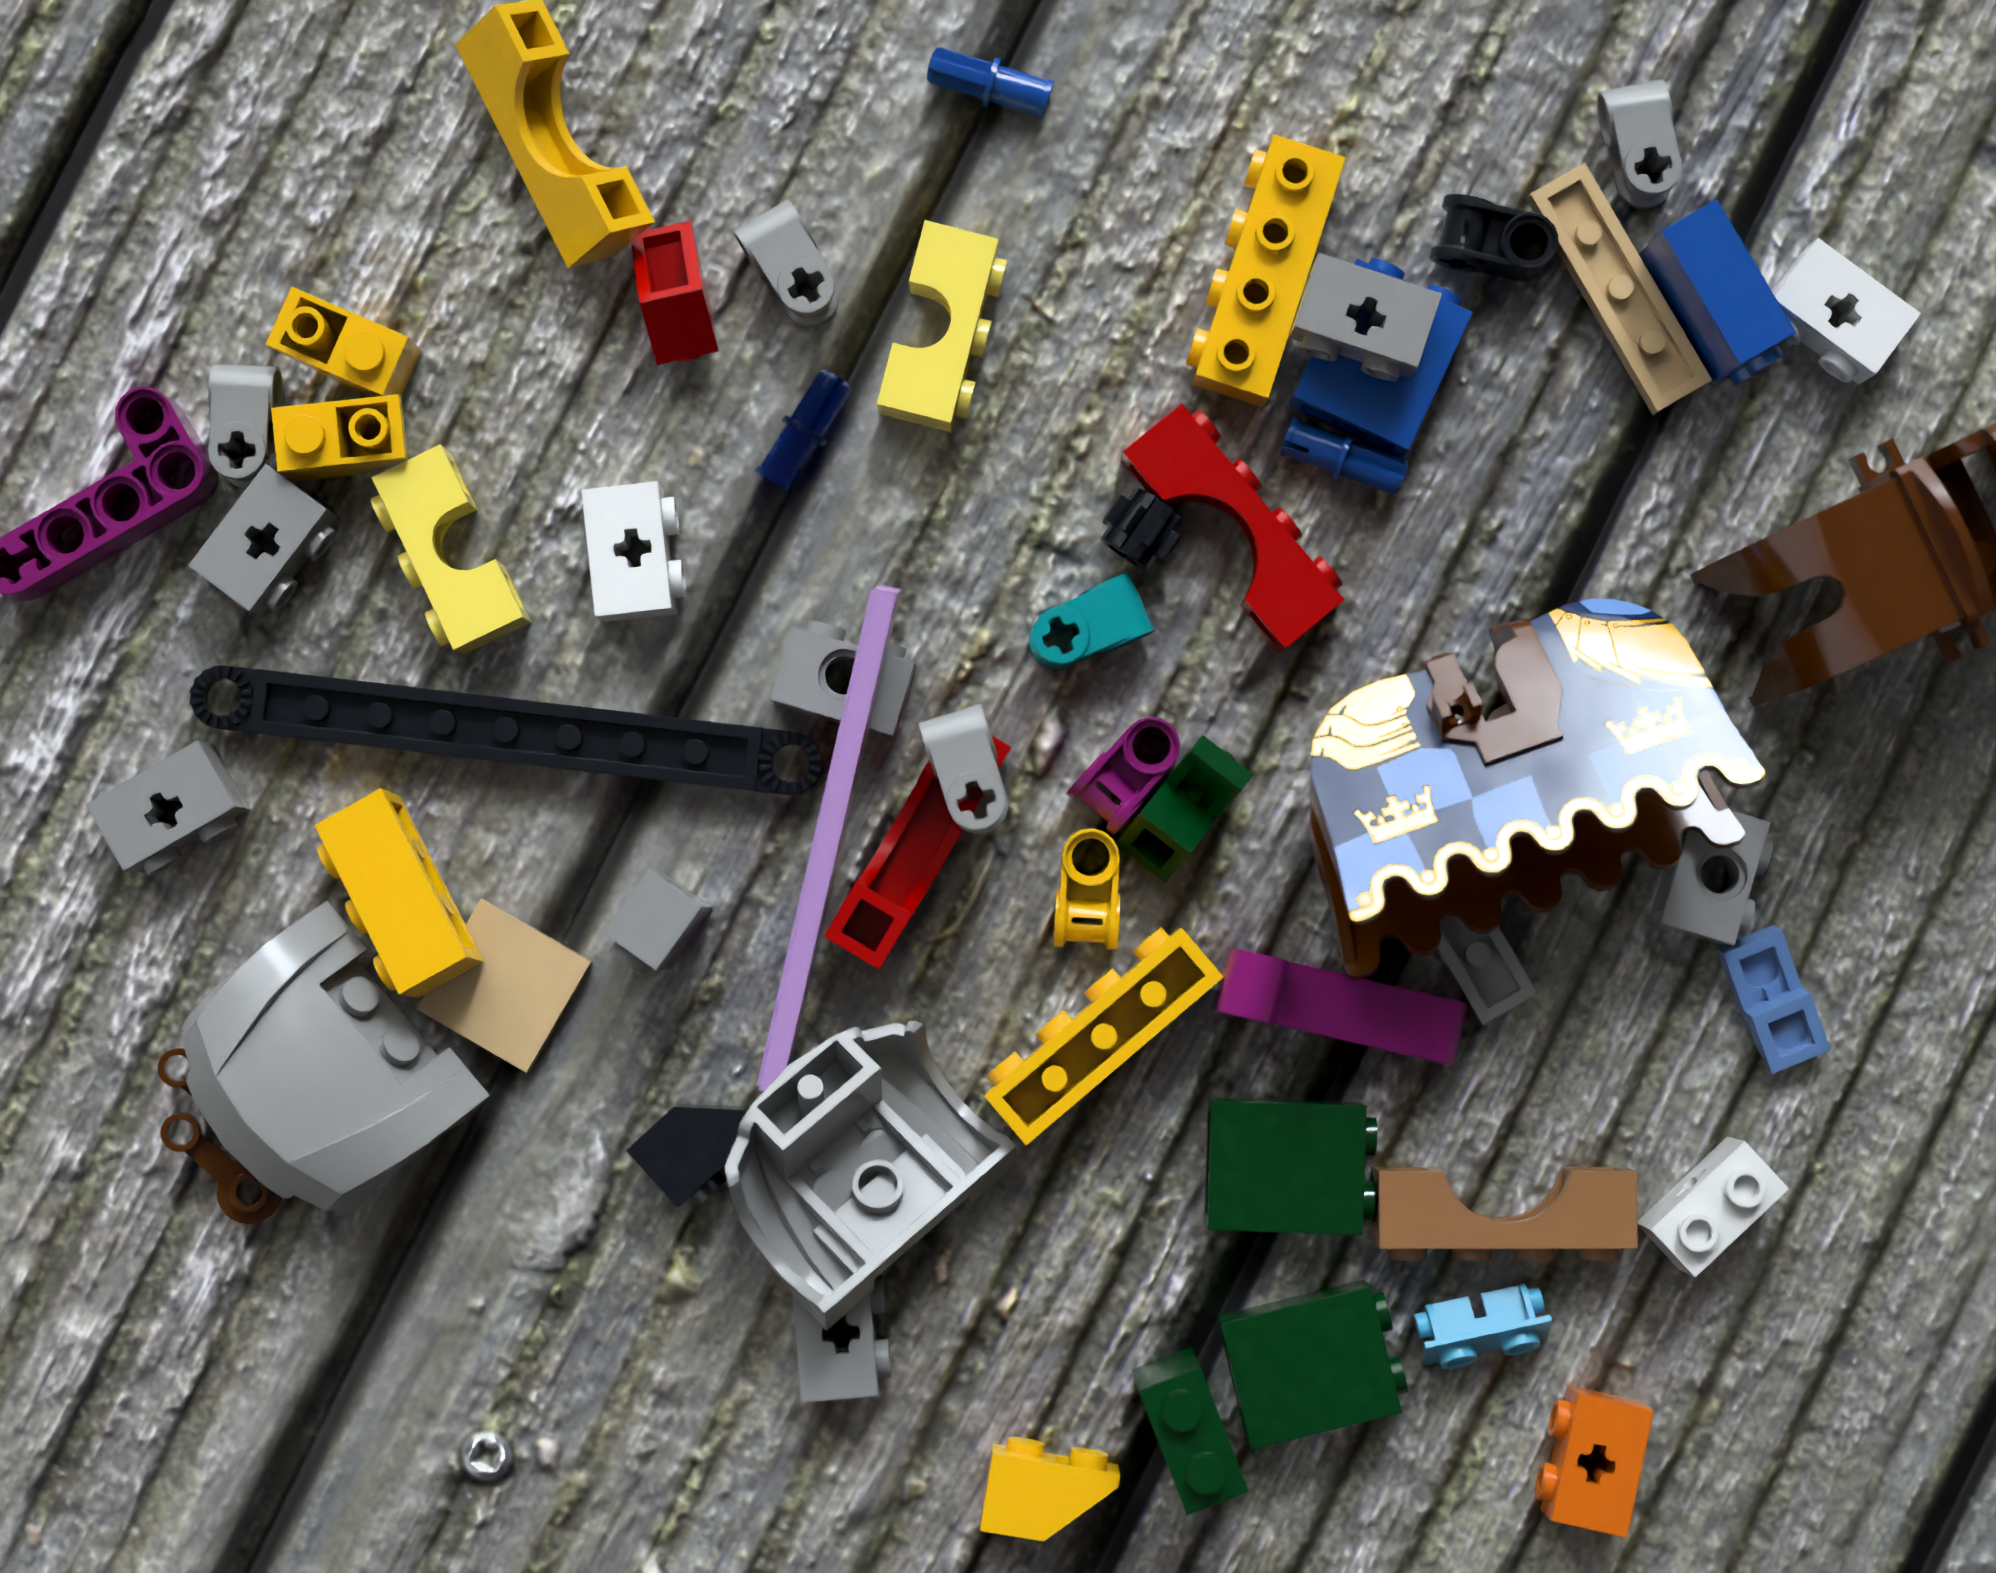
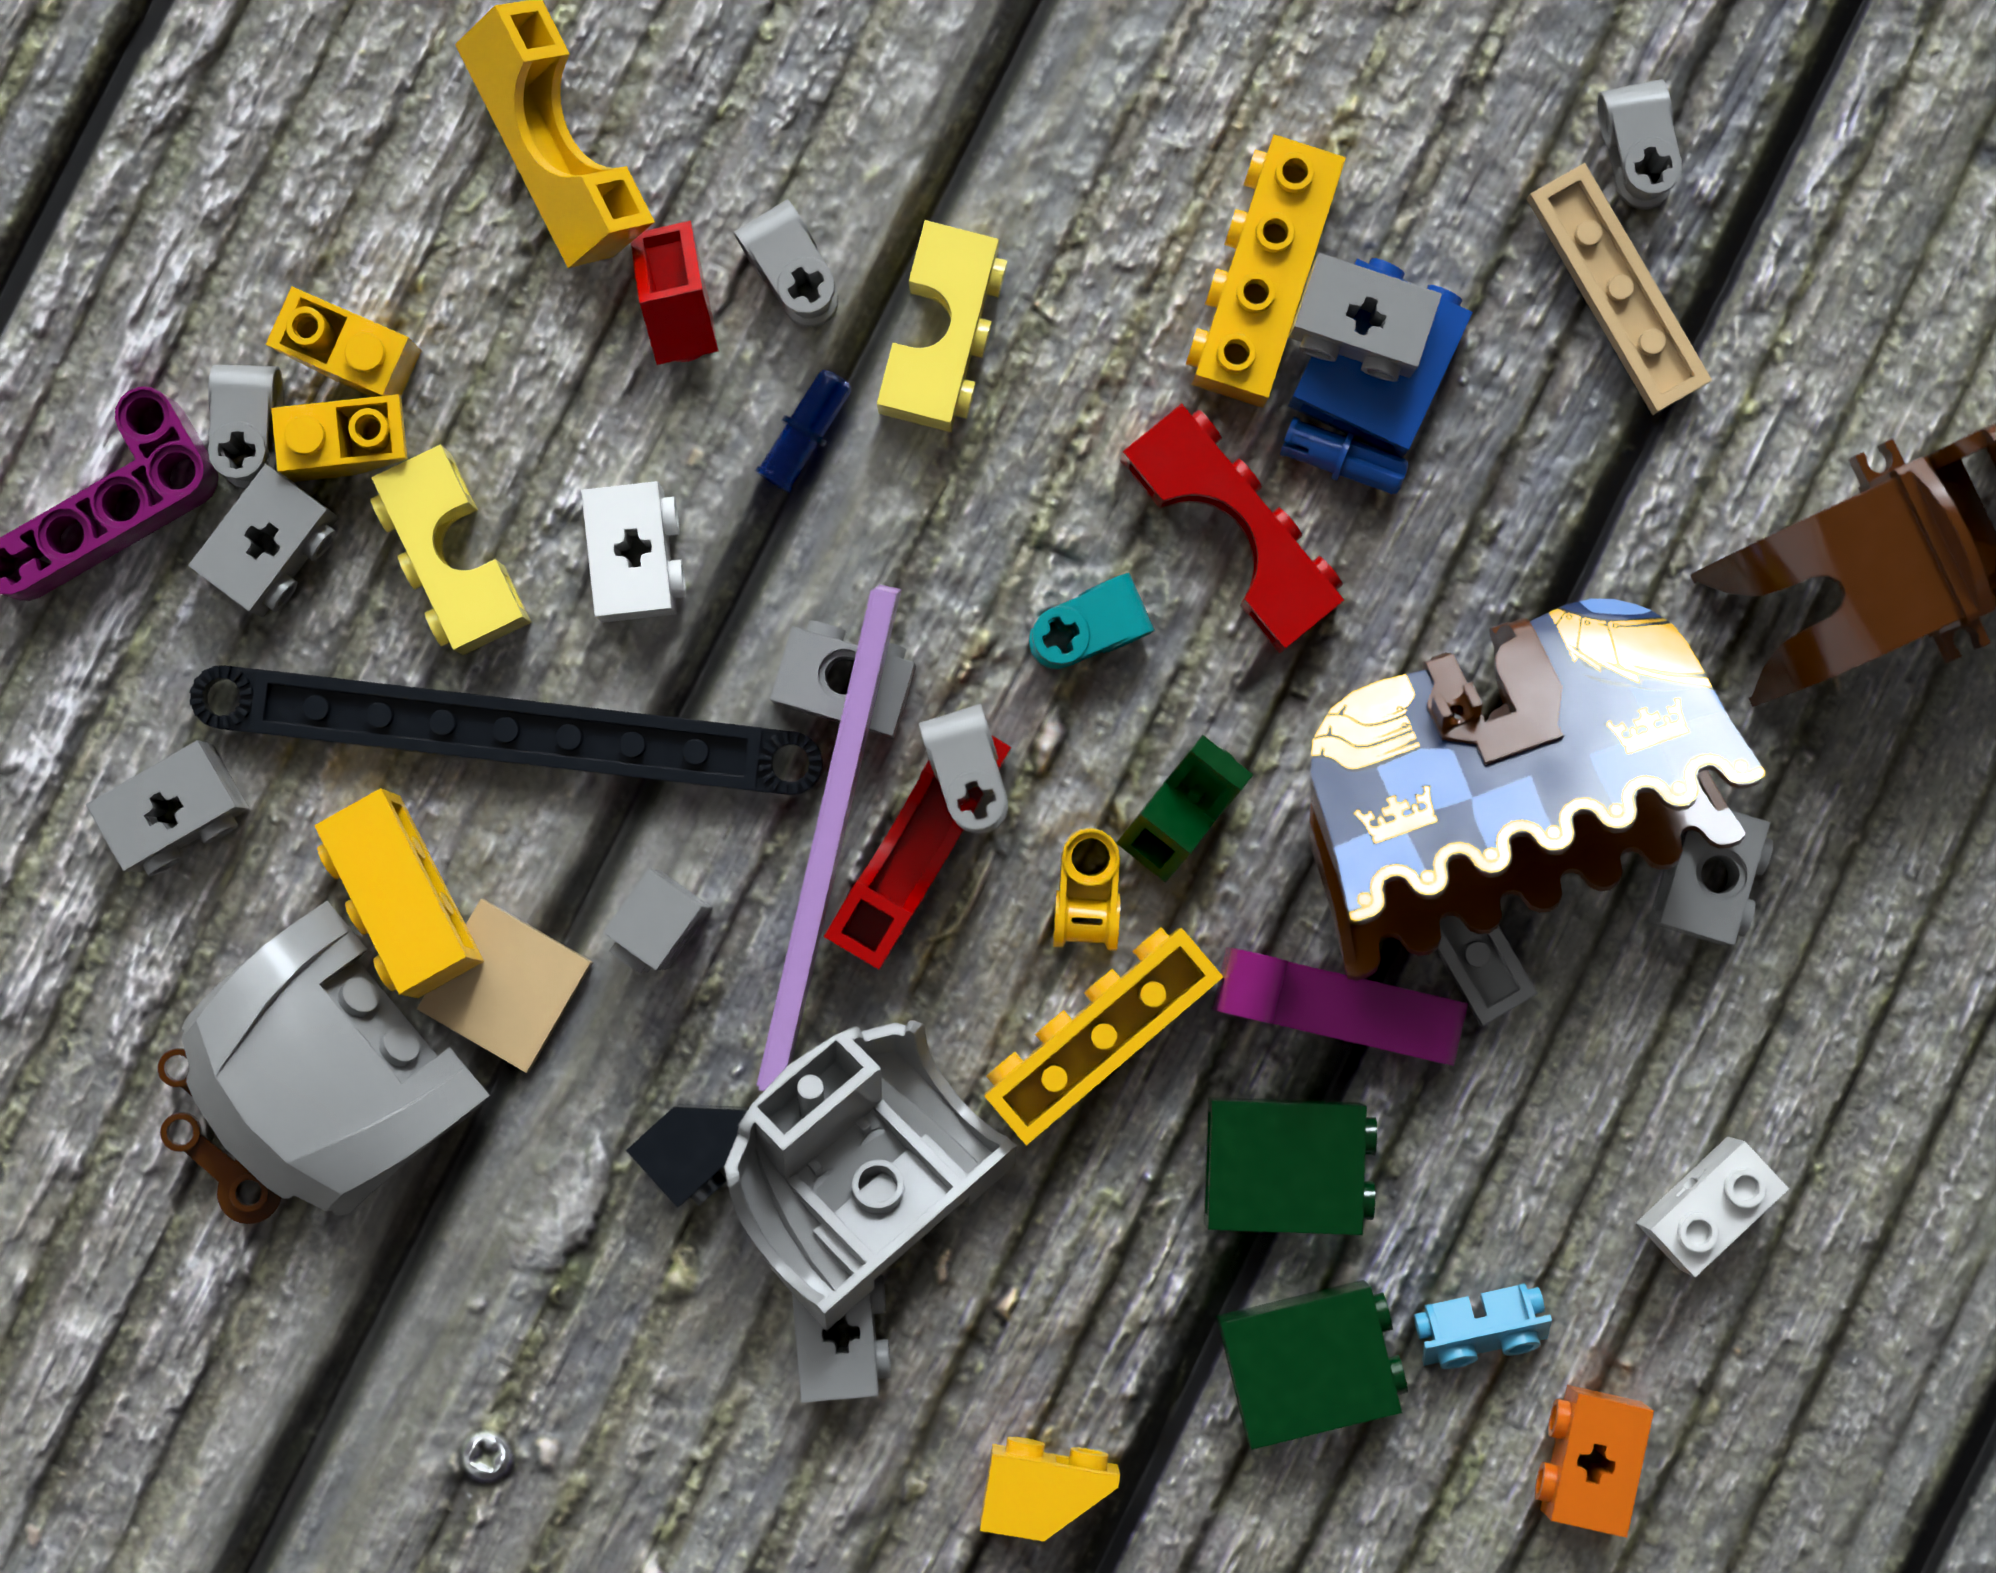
blue axle [927,47,1054,120] -> none
magenta piece [1066,717,1180,836] -> none
black gear [1100,487,1183,572] -> none
dark green brick [1132,1347,1249,1516] -> none
medium nougat arch [1372,1167,1638,1261] -> none
black piece [1430,194,1558,282] -> none
blue brick [1639,199,1796,386] -> none
medium blue slope [1716,924,1831,1074] -> none
white brick [1772,238,1921,385] -> none

